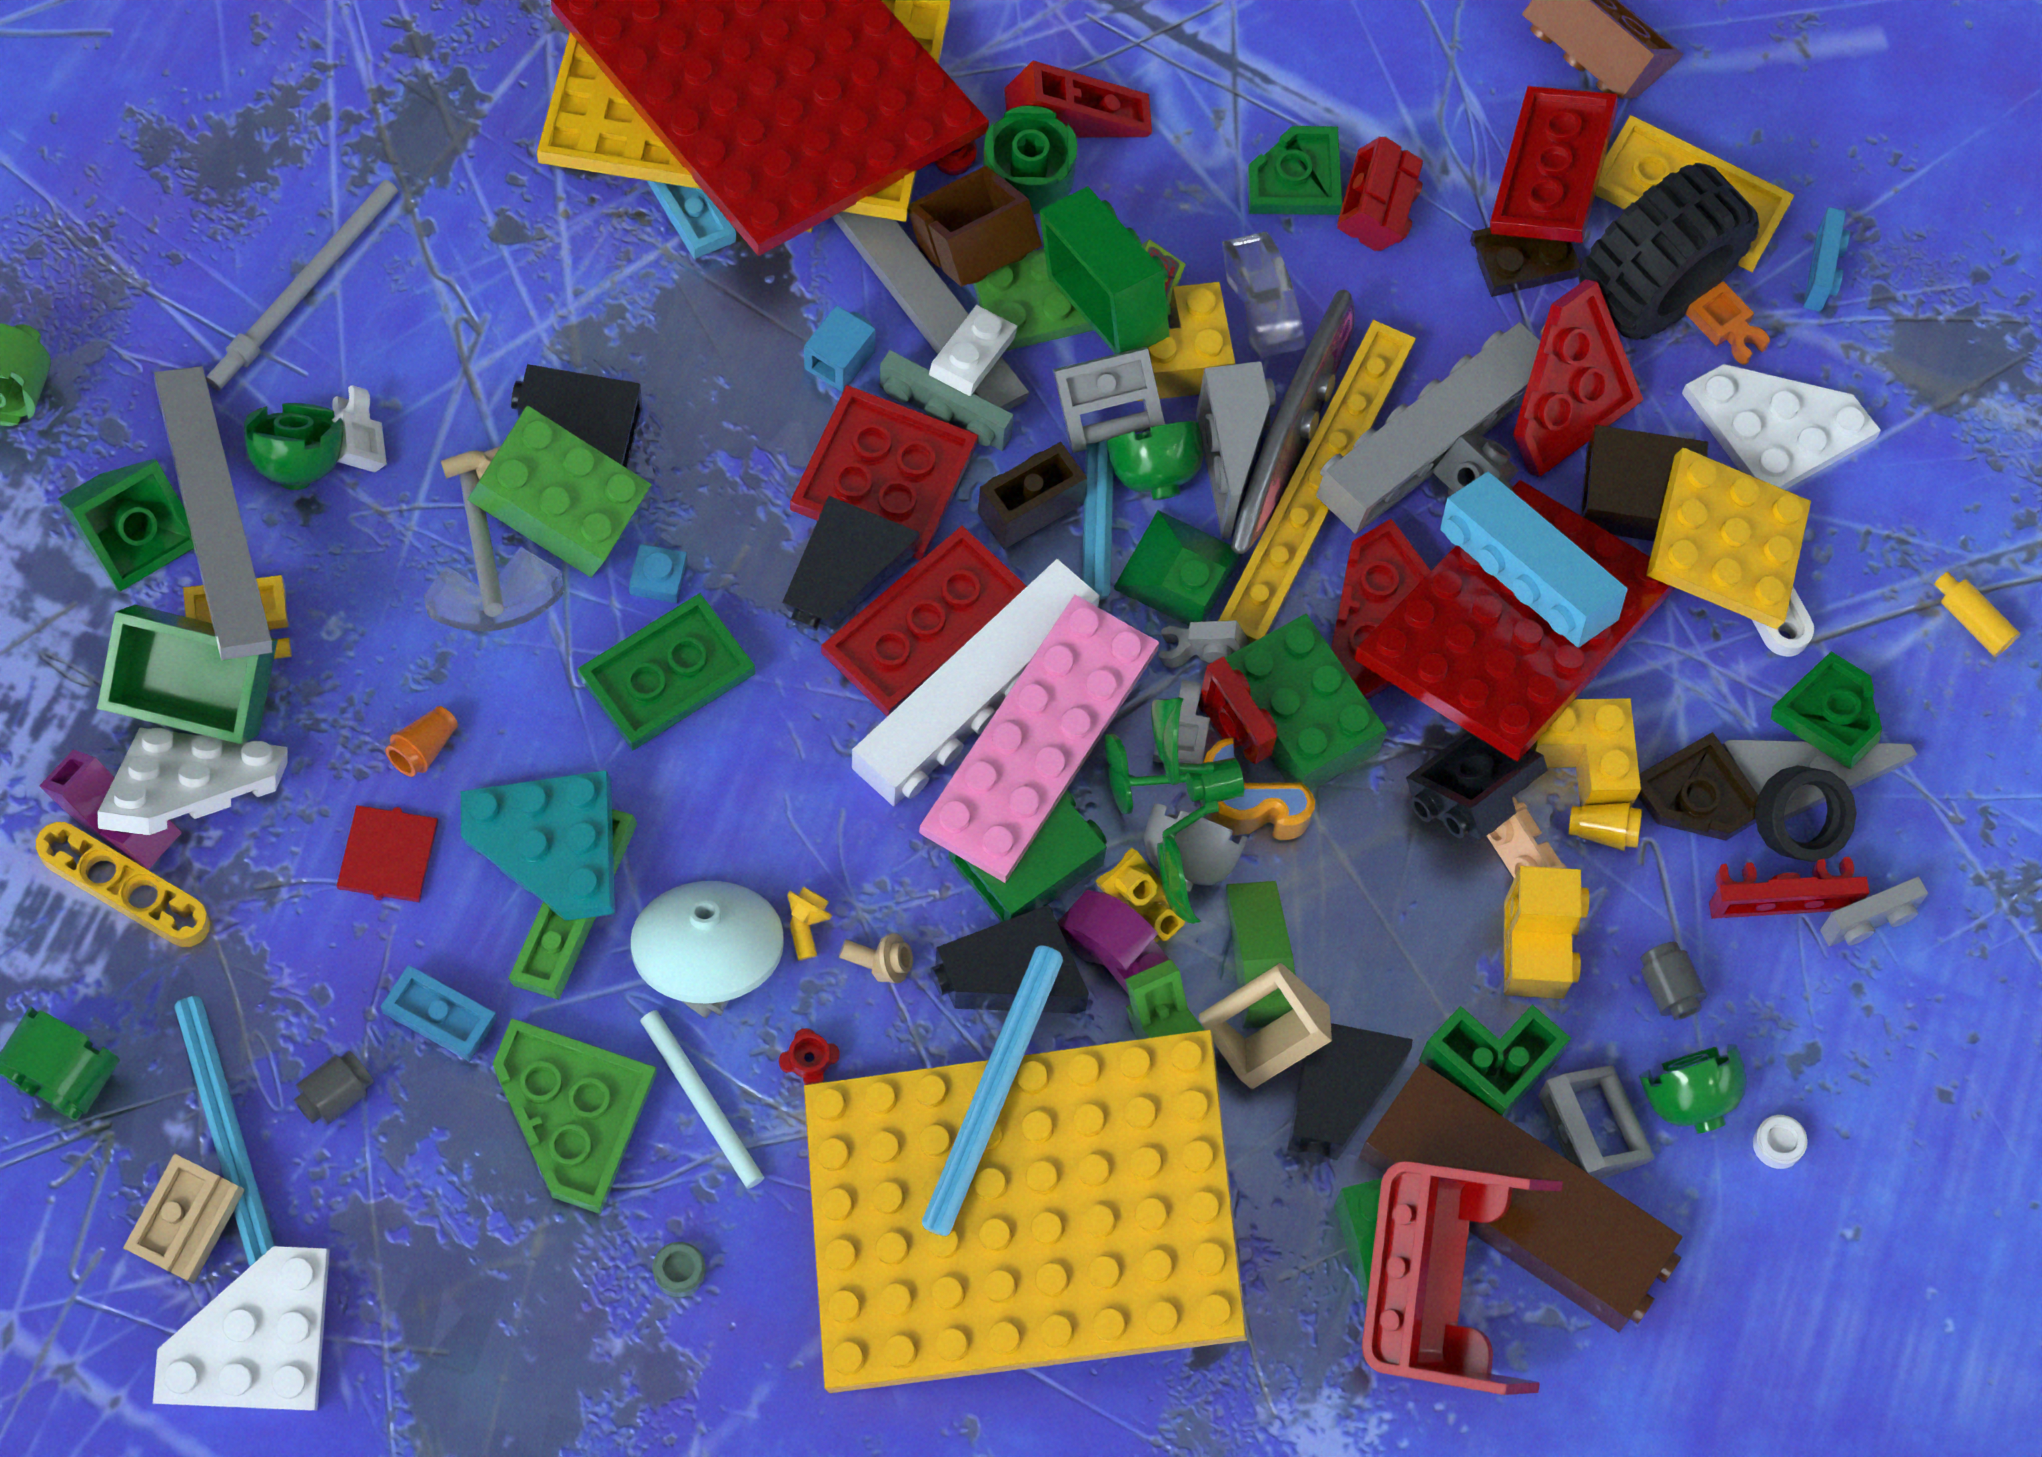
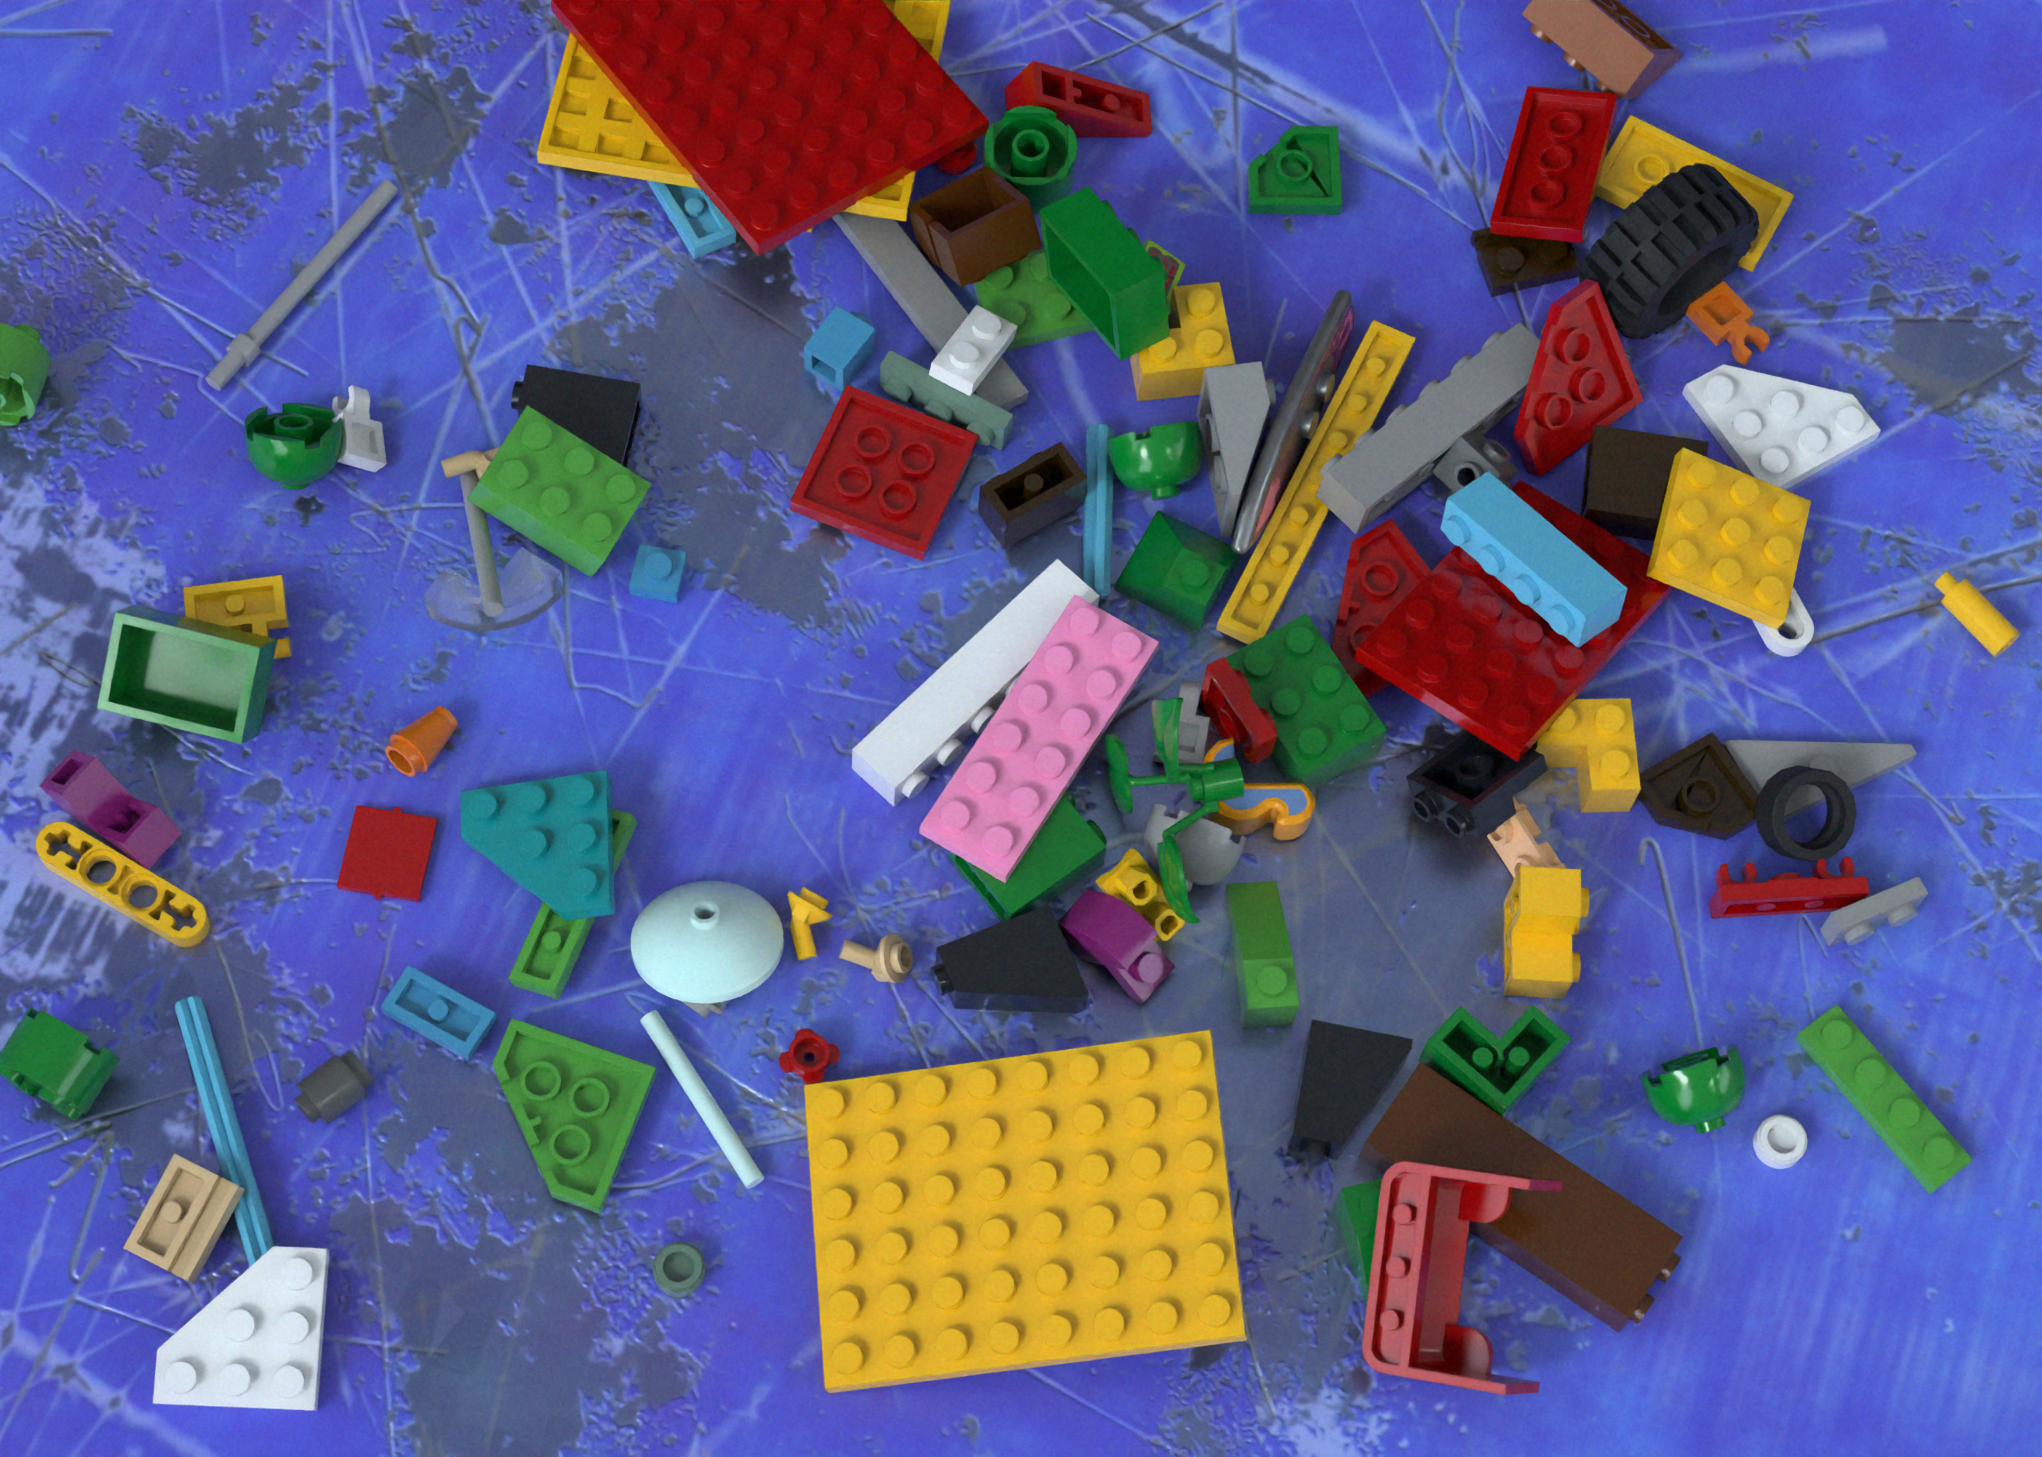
green slope [57,459,194,592] -> none
white plate [98,728,288,835] -> none
light grey tile [154,366,272,660] -> none
green plate [577,593,756,751] -> none
black slope [782,496,922,631] -> none
red plate [821,525,1027,716] -> none
medium azure axle [922,945,1063,1236] -> none
light grey plate [1053,347,1165,453] -> none
bright green brick [1125,959,1205,1040] -> none
light grey plate [1158,620,1250,668] -> none
tan tile [1199,963,1332,1090] -> none
clear brick [1222,231,1306,359] -> none
red brick [1337,137,1423,251] -> none
light grey tile [1538,1065,1655,1180] -> none
yellow cone [1569,803,1642,852] -> none
dark grey brick [1640,941,1707,1020] -> none
green plate [1770,651,1882,769] -> none
dark azure plate [1803,207,1850,312] -> none
none -> bright green plate [1795,1004,1973,1195]

